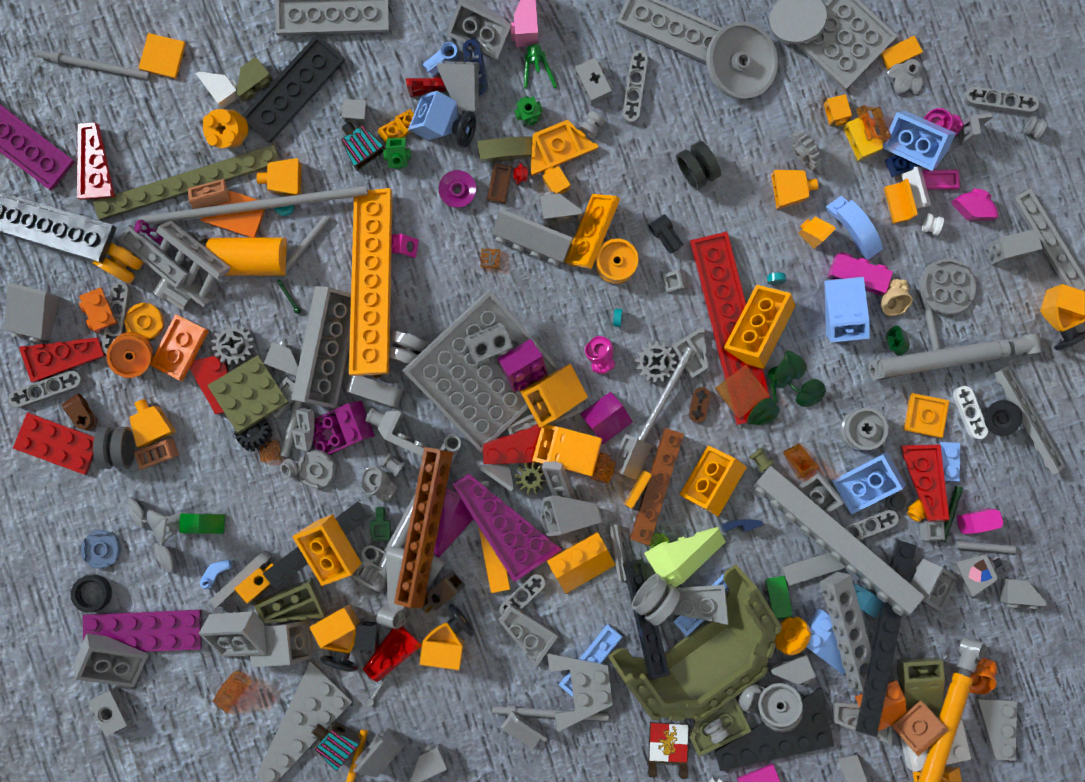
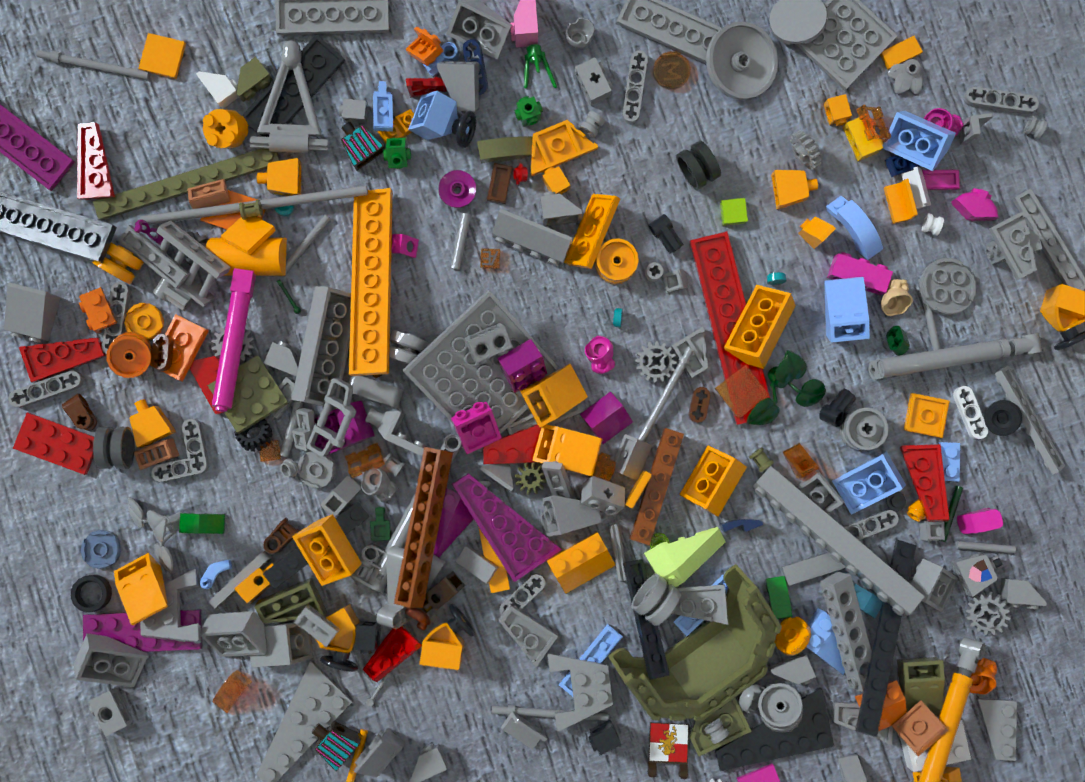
none -> light orange slope [114,553,168,626]
none -> light grey wing [140,569,202,643]
none -> reddish brown beam [151,334,173,371]
none -> light grey beam [152,419,209,482]
none -> dark pink brick [212,268,256,412]
none -> light orange tile [221,216,276,255]
none -> olive bush [239,200,263,220]
none -> light grey piece [250,40,328,153]
none -> reddish brown piece [263,517,300,554]
none -> light grey hinge [294,605,340,647]
none -> light grey bar [306,378,356,456]
none -> light grey slope [320,475,362,518]
none -> clear orange piece [345,442,385,478]
none -> light blue hinge [373,81,393,131]
none -> orange bracket [405,26,443,66]
none -> copper arm [405,607,431,631]
none -> light grey piece [451,213,471,270]
none -> dark pink plate [451,402,502,454]
none -> light grey tile [456,545,498,584]
none -> light grey hair [565,17,595,48]
none -> light grey brick [581,476,625,515]
none -> black brick [588,719,621,756]
none -> light grey bush [645,262,663,282]
none -> clear orange tile [653,51,691,90]
none -> lime piece [720,198,748,226]
none -> black piece [819,388,856,427]
none -> light grey gear [966,592,1011,635]
none -> light grey wing [989,210,1037,280]

